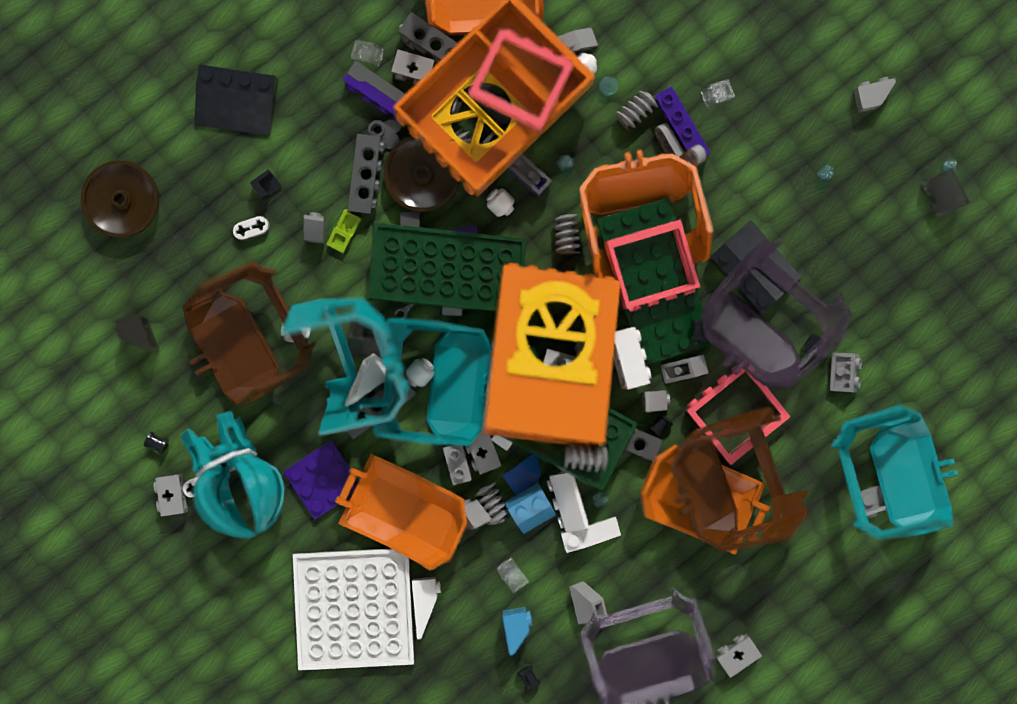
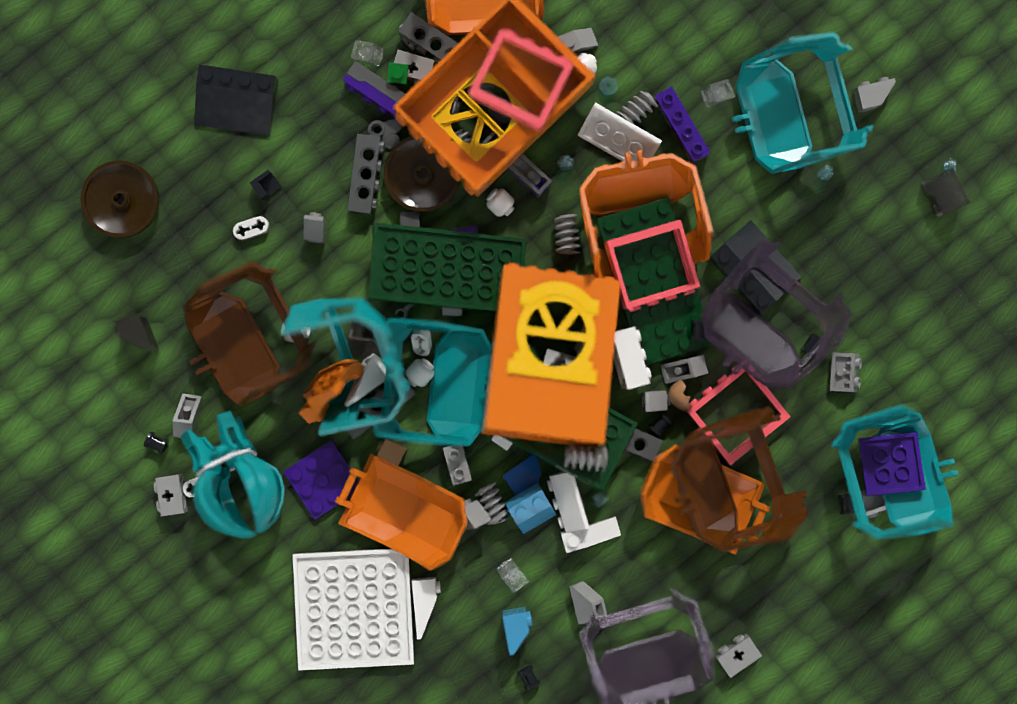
lime slope [326,209,362,253] -> none
light grey brick [465,432,502,474] -> none
light grey beam [655,123,707,167] -> none
none -> light grey slope [172,394,202,438]
none -> orange slope [299,359,364,424]
none -> medium nougat brick [376,438,407,466]
none -> green plate [387,62,409,84]
none -> white beam [411,329,432,356]
none -> white tile [577,102,662,161]
none -> medium nougat hair [668,380,693,411]
none -> teal windscreen [732,32,873,174]
none -> black bush [837,493,855,515]
none -> dark purple plate [858,432,926,497]

